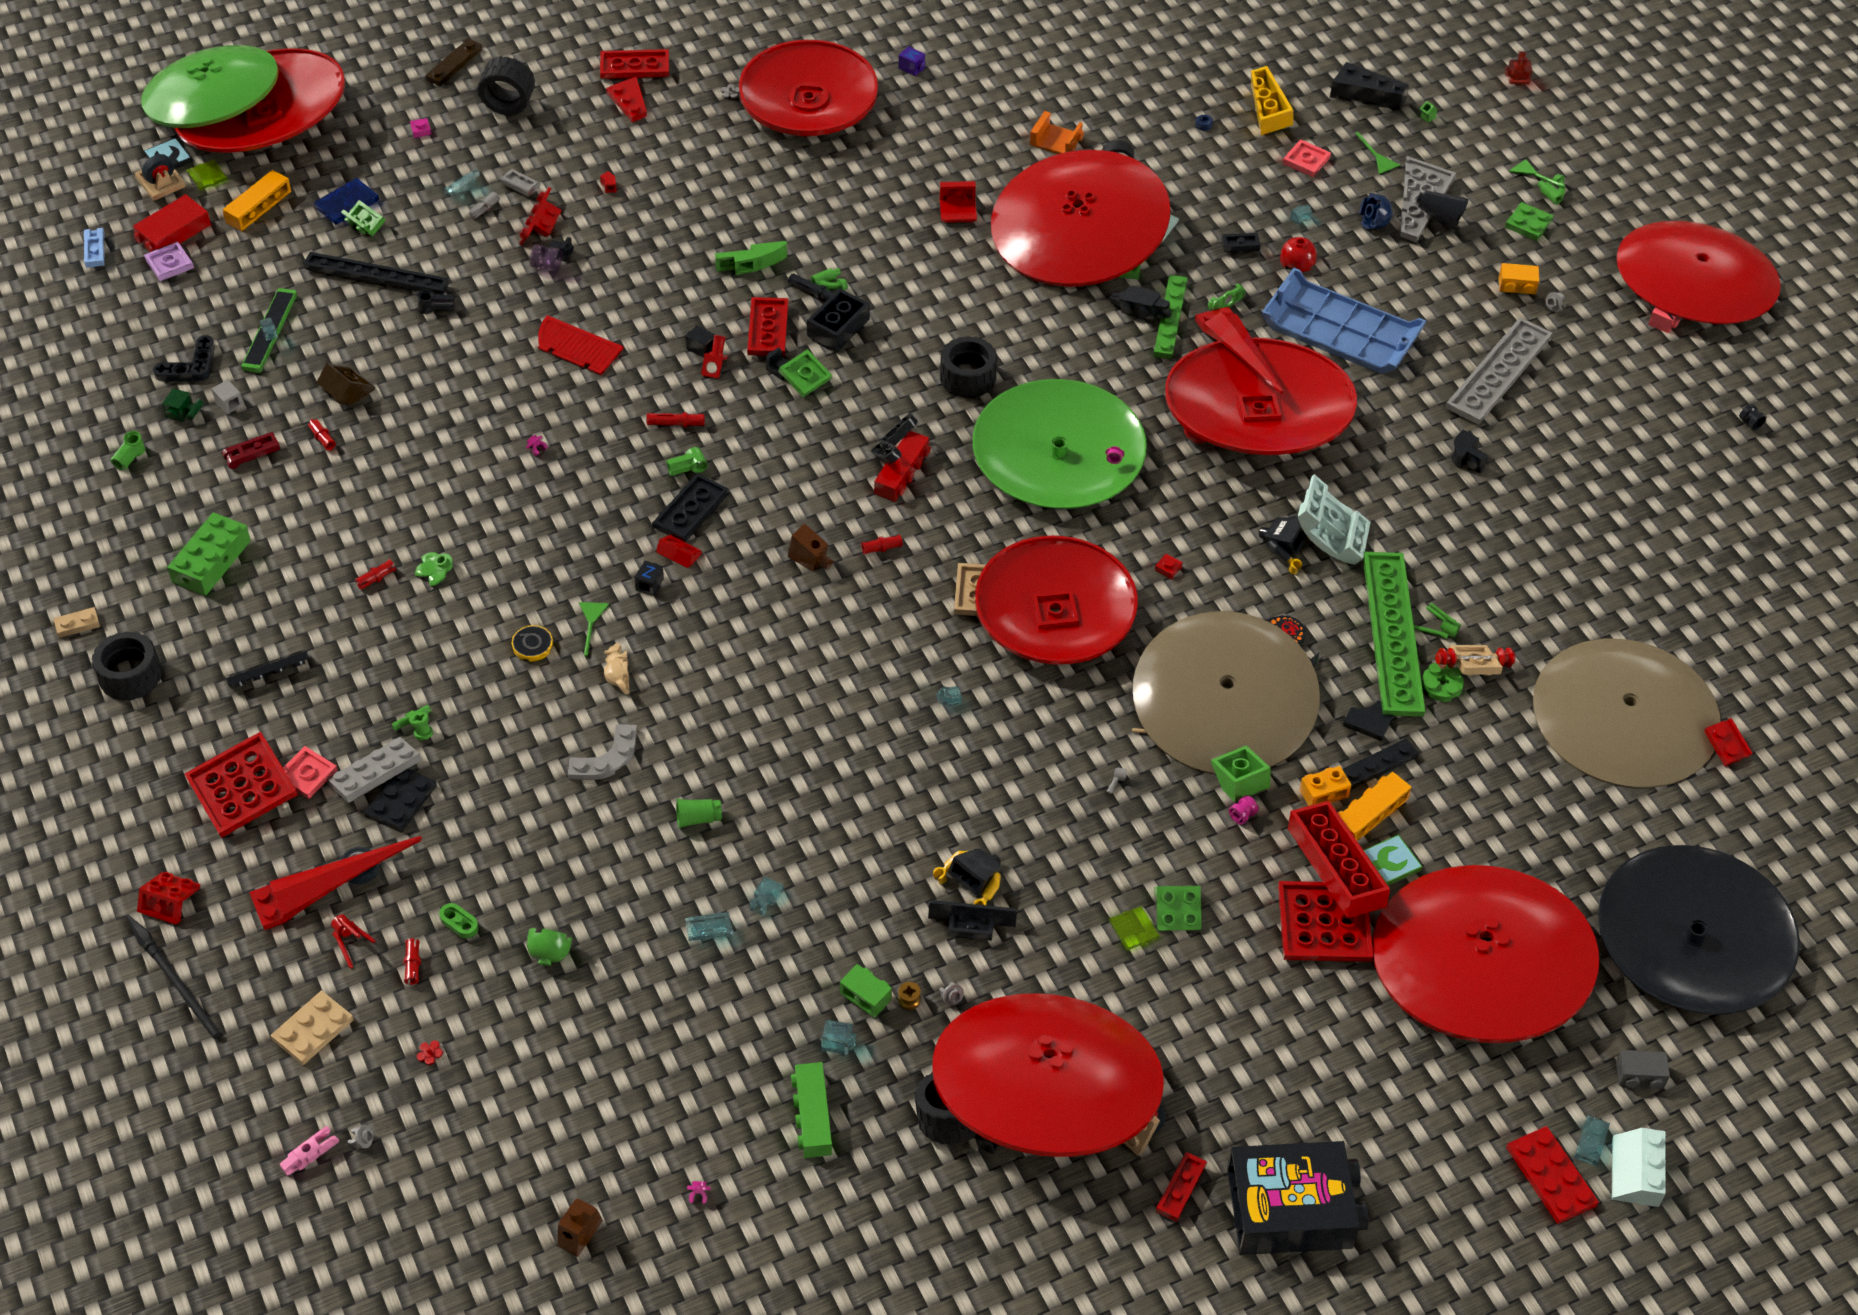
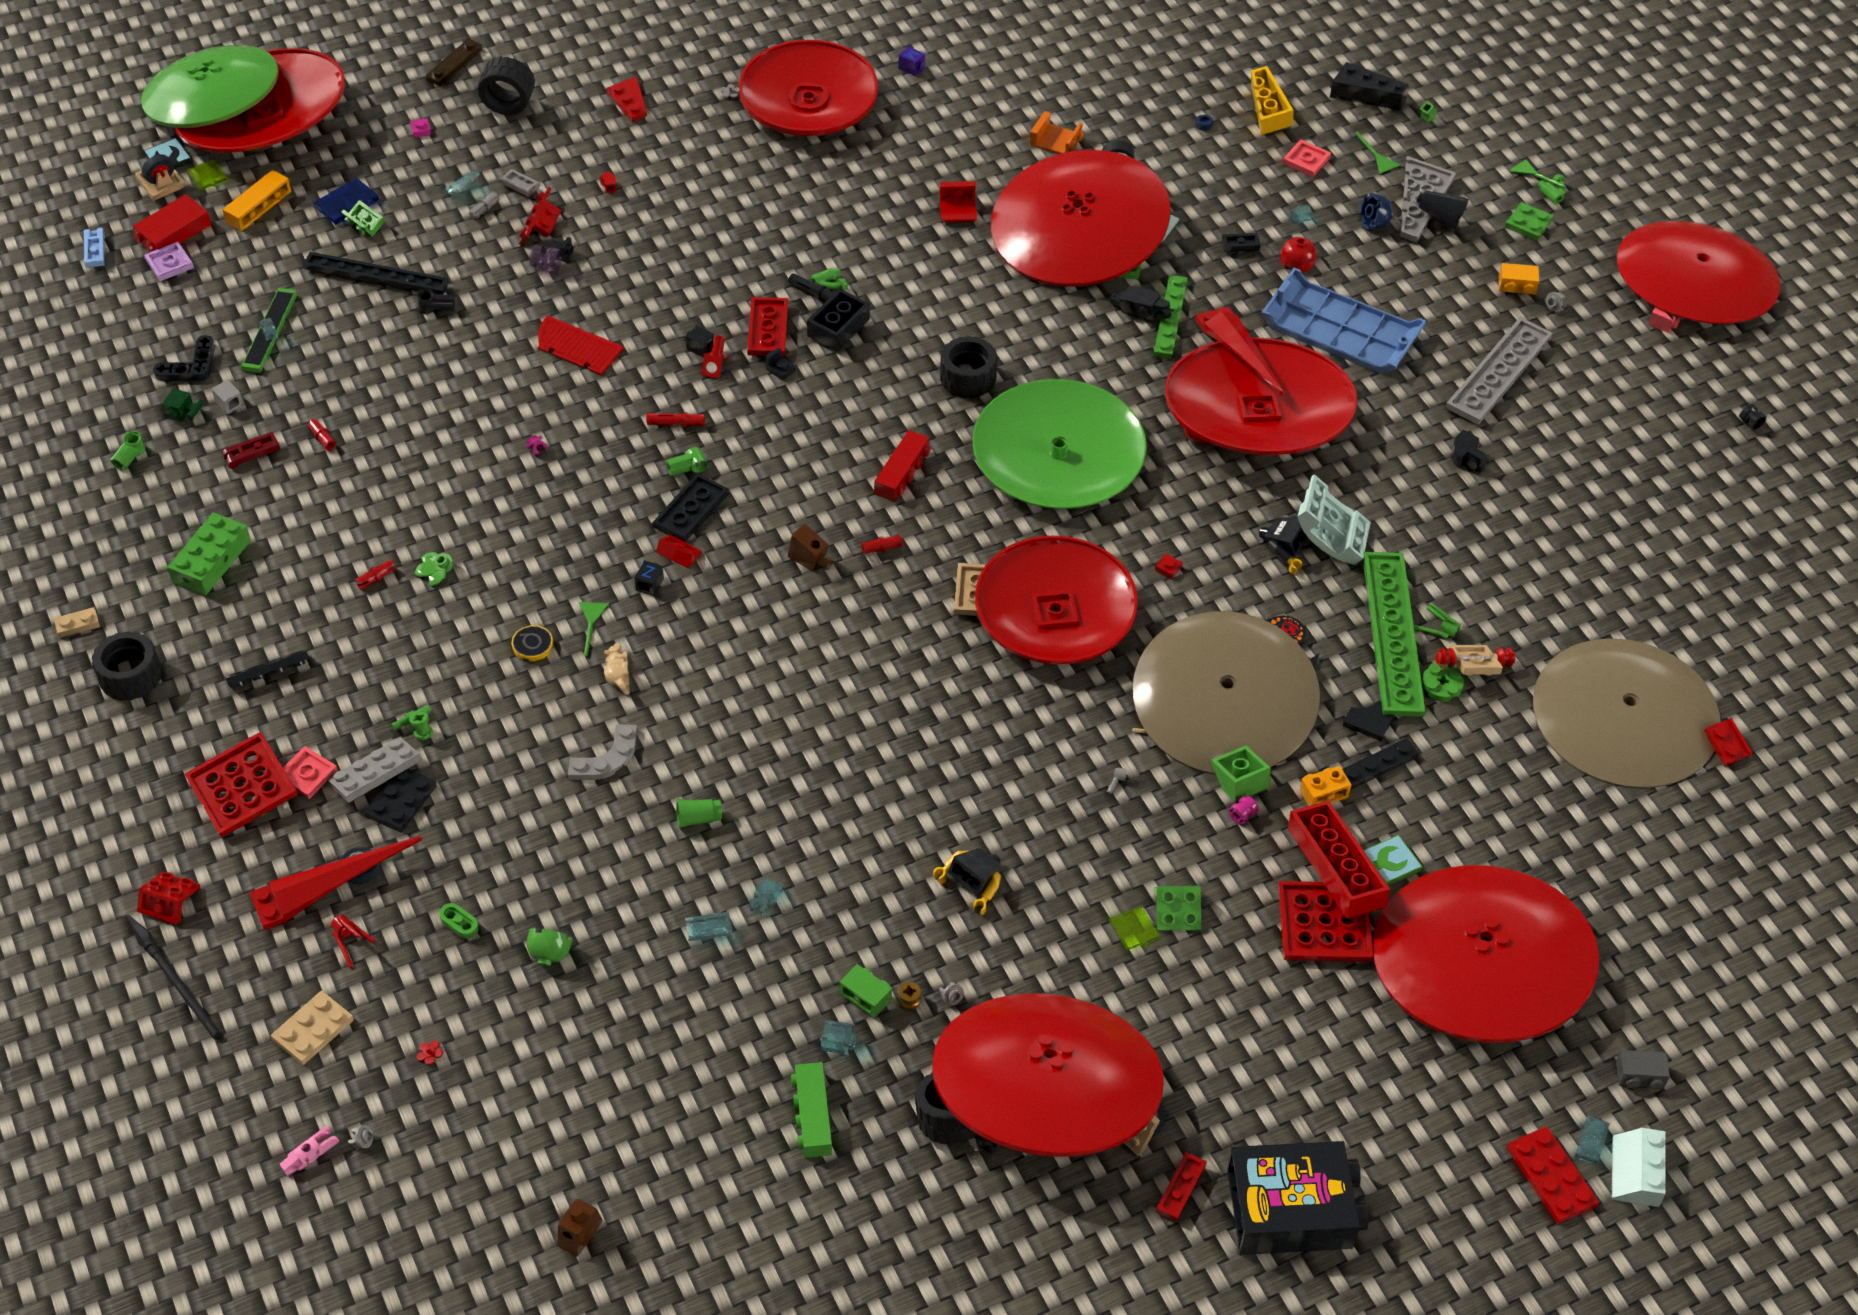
dark brown slope [316,363,376,405] -> none
red pin [403,938,421,985] -> none
red plate [600,49,669,79] -> none
dark pink plate [687,1181,711,1203] -> none
bright green slope [715,241,787,275] -> none
bright green plate [778,349,832,398] -> none
black beam [871,413,918,465] -> none
black bracket [928,900,1017,941] -> none
clear light blue piece [936,686,962,706] -> none
dark pink plate [1105,446,1125,464] -> none
bright green piece [1207,284,1245,311] -> none
light orange brick [1338,772,1412,841] -> none
clear red brick [1505,51,1533,84] -> none
black dish [1598,845,1800,1015] -> none

